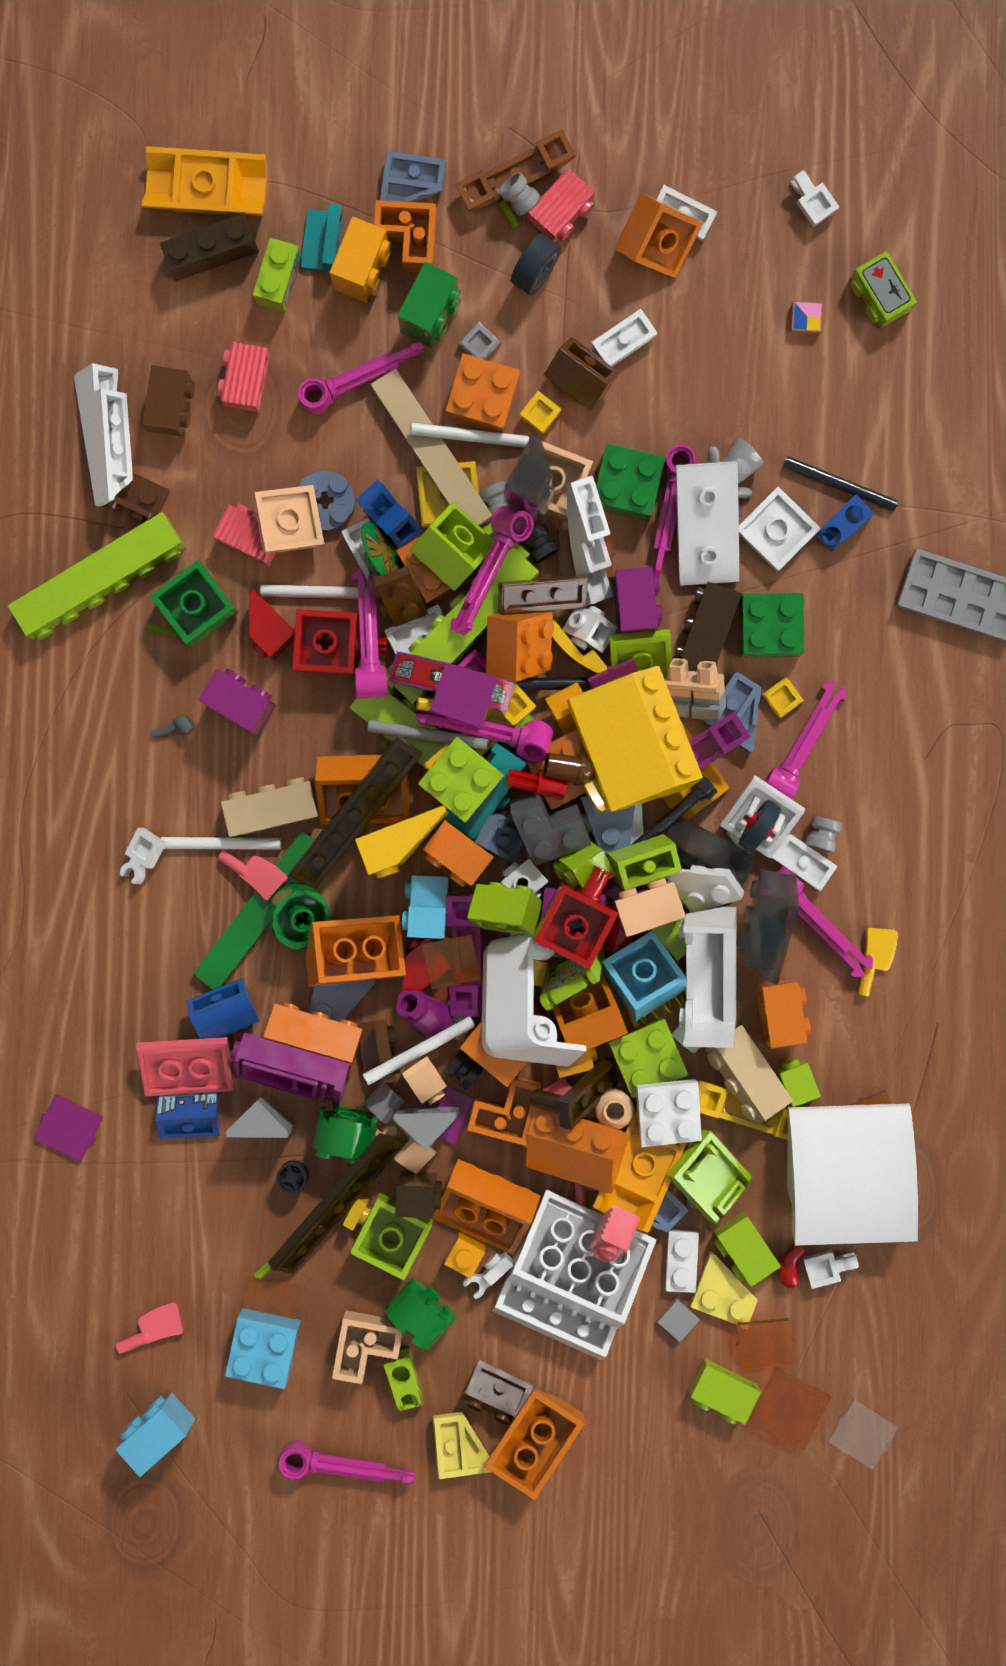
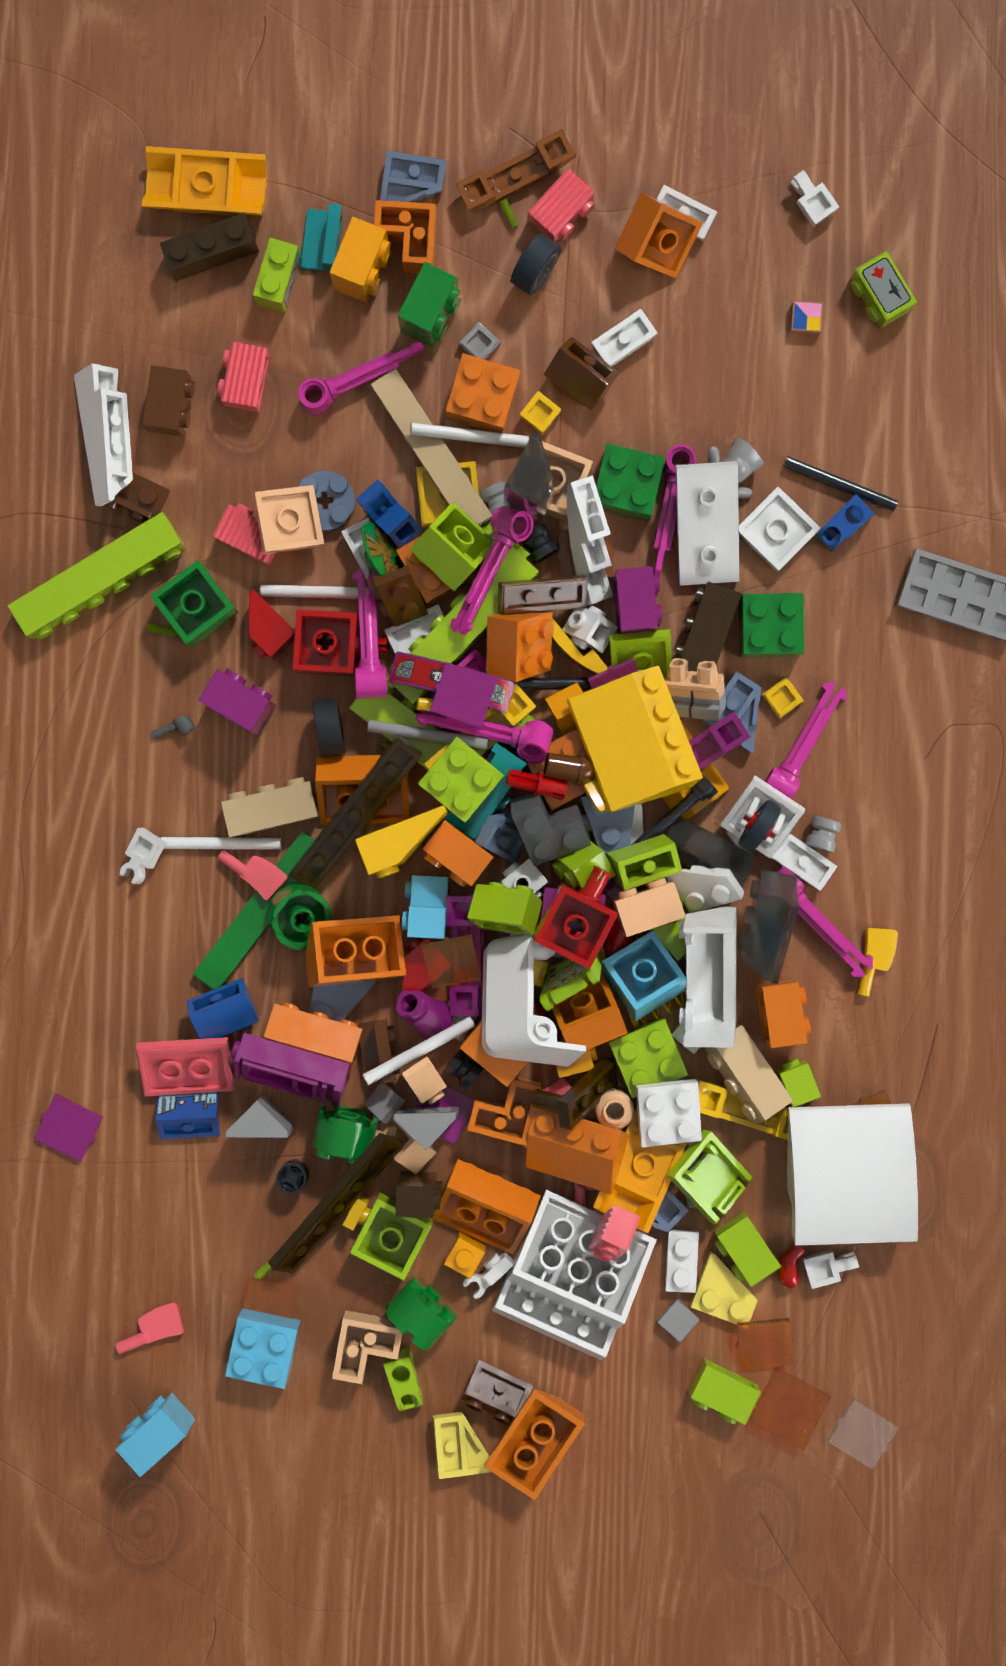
dark pink piece [279,1440,415,1483] -> none
light grey wheel [498,172,540,216] -> none
none -> black tyre [313,697,345,757]

